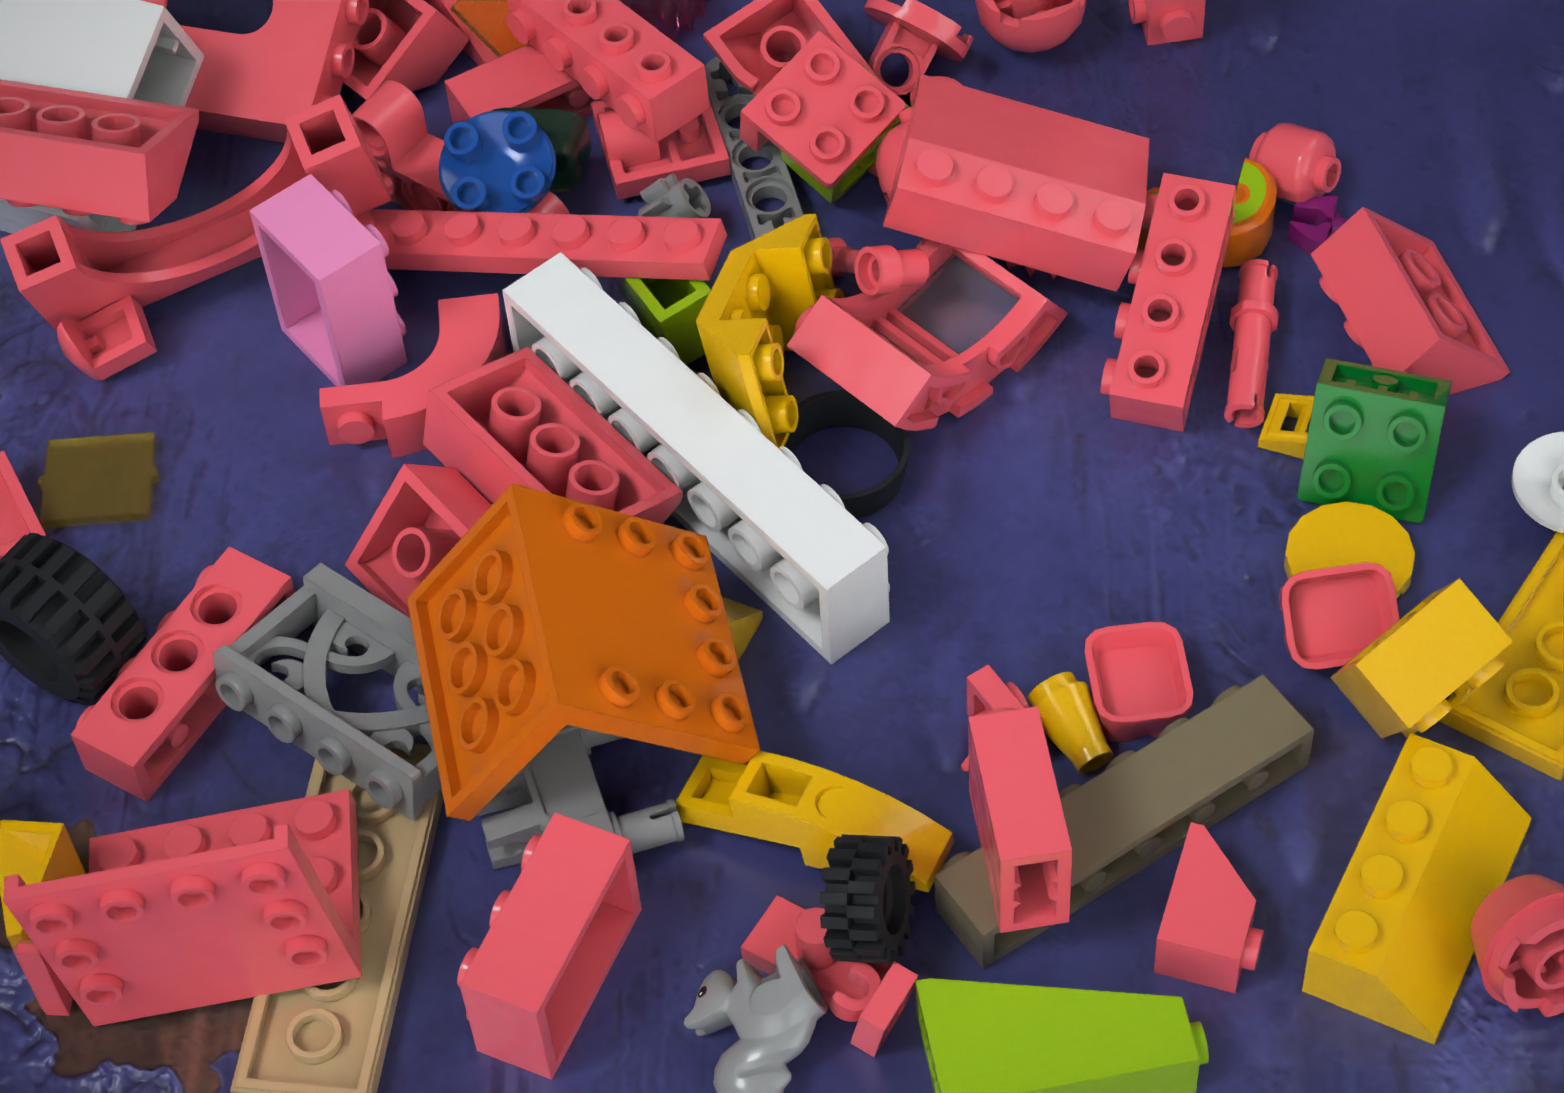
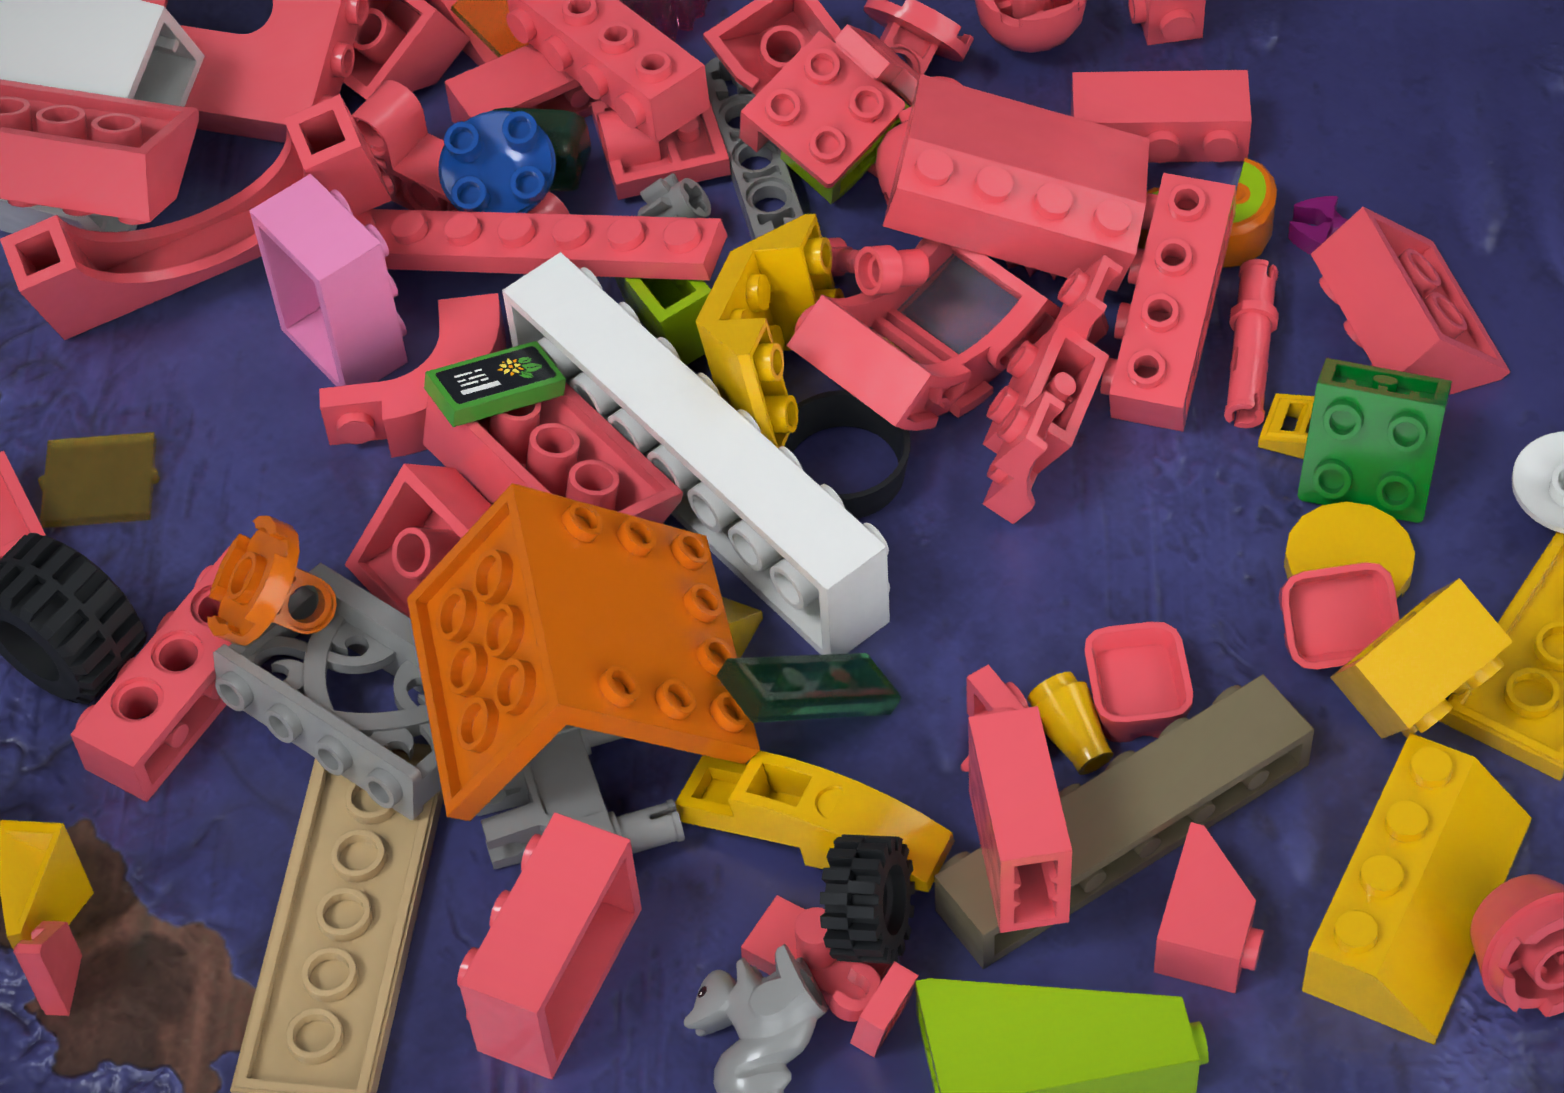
coral bracket [3,789,362,1027] -> none
coral plate [57,295,157,381] -> none
coral head [1249,123,1341,205] -> none
none -> orange tile [207,516,337,646]
none -> tile [424,341,566,427]
none -> clear green tile [716,653,902,723]
none -> coral tile [834,24,920,106]
none -> coral bracket [983,255,1123,524]
none -> coral brick [1071,70,1252,163]

